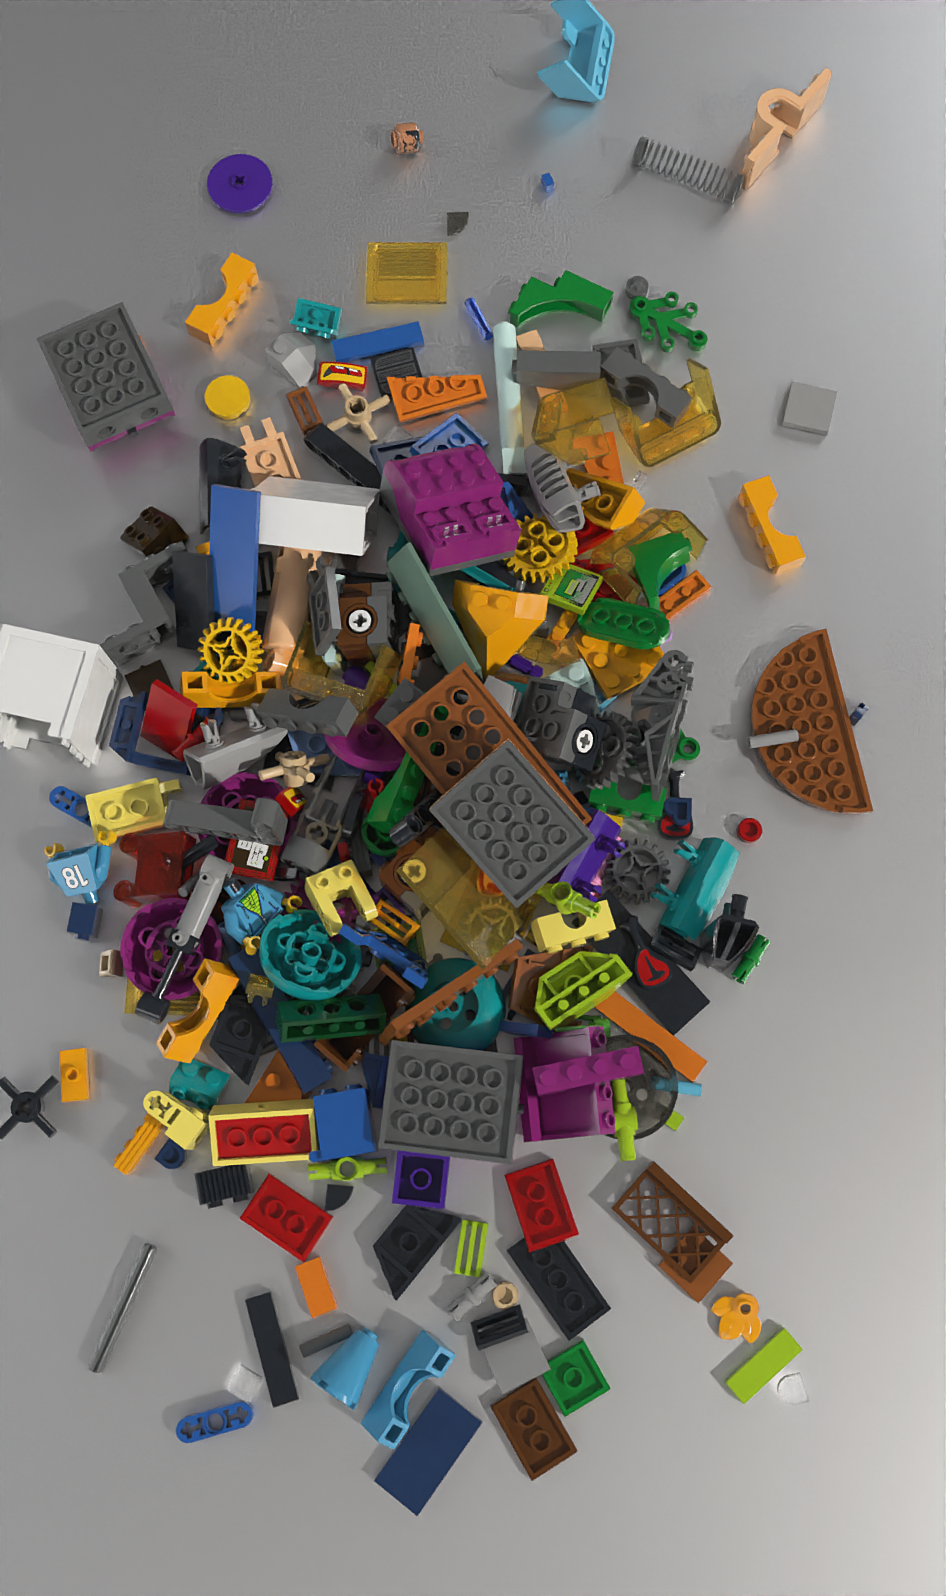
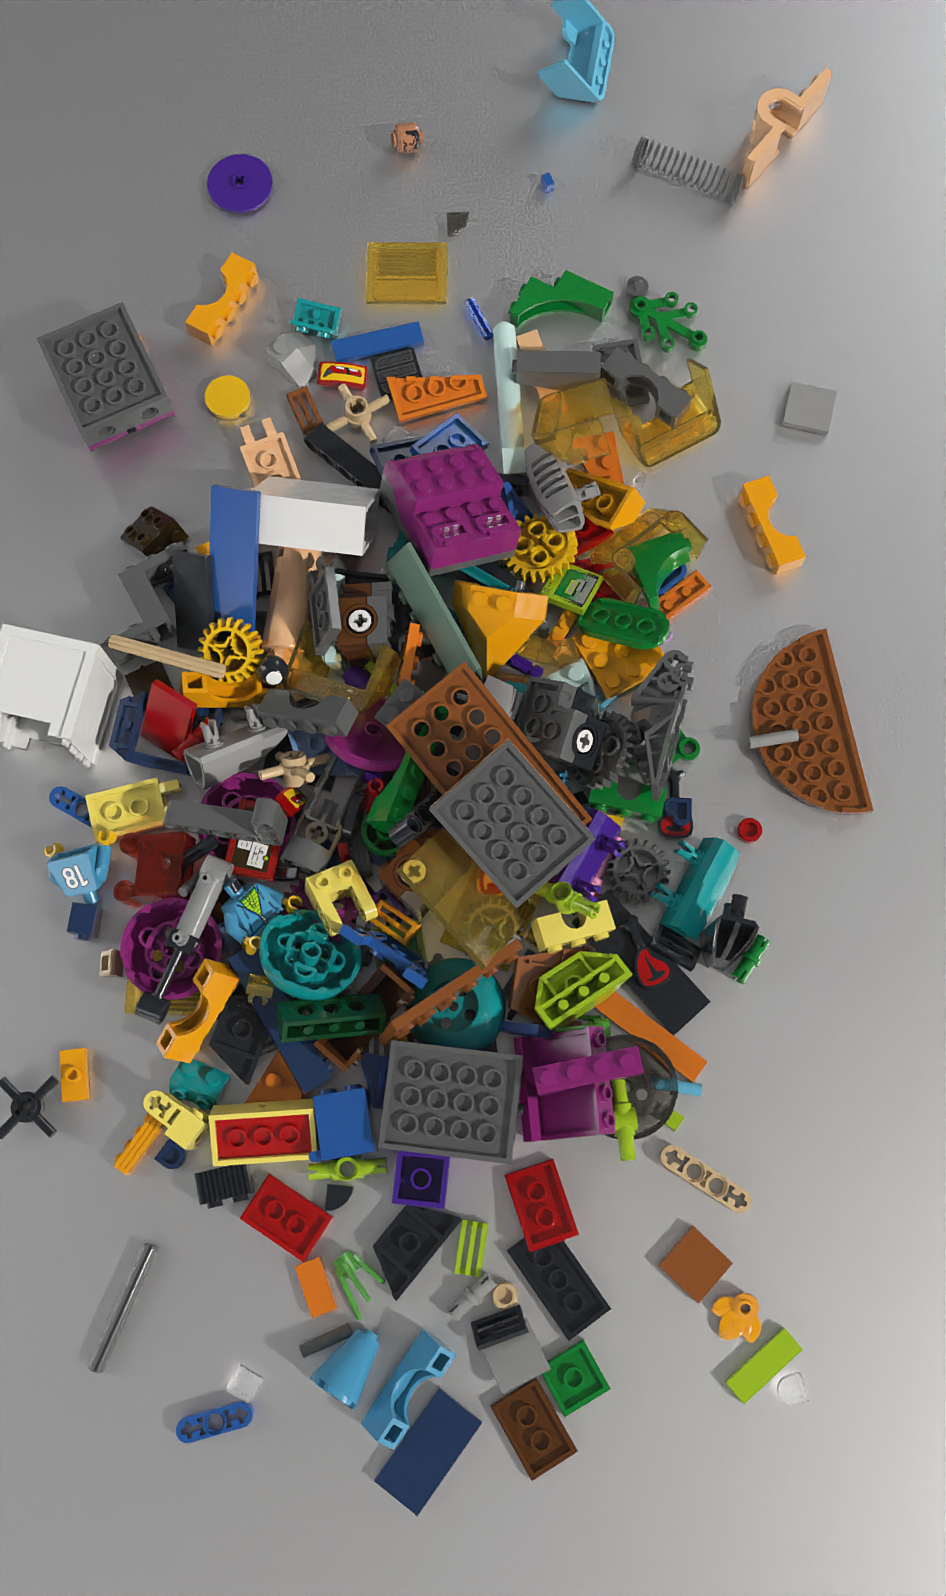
black piece [199,438,247,534] -> none
black tile [245,1291,300,1408] -> none
reddish brown fence [611,1161,734,1283] -> none
dark blue tile [849,703,870,726] -> none
none -> tan axle [108,634,226,679]
none -> black piece [257,655,288,686]
none -> bright green plant [332,1250,385,1320]
none -> tan beam [659,1145,751,1213]

